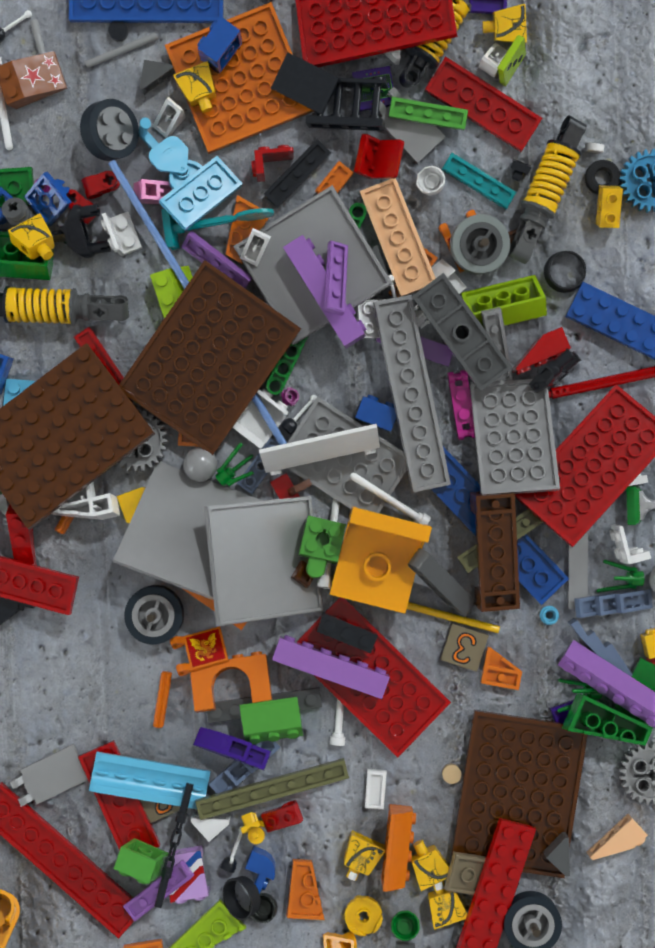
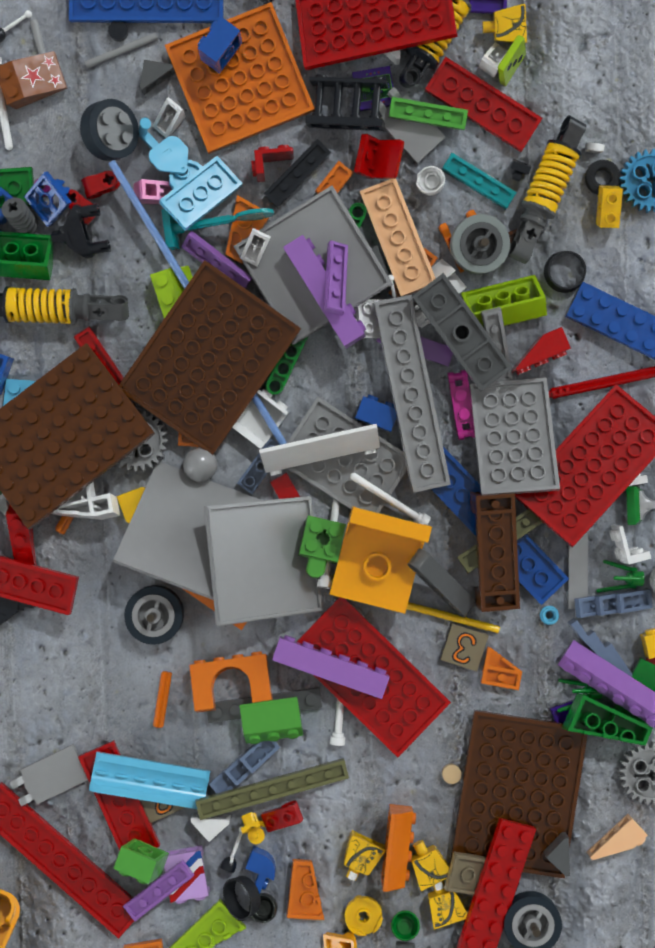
yellow torso [8,213,55,260] -> none
white bracket [101,211,142,256] -> none
black piece [154,783,194,908] -> none
flag [170,626,229,676] -> none
yellow torso [173,61,216,113] -> none
dark purple slope [193,727,271,771] -> none
green plant [215,443,254,487] -> none
black tile [271,52,340,115] -> none
hinge [280,395,317,435] -> none
magenta plate [281,387,299,406] -> none
reddish brown tile [287,479,312,496] -> none
reddish brown tile [291,561,314,588] -> none
black arch [316,611,378,653] -> none
white tile [365,769,387,810] -> none
black connector [529,348,581,393] -> none

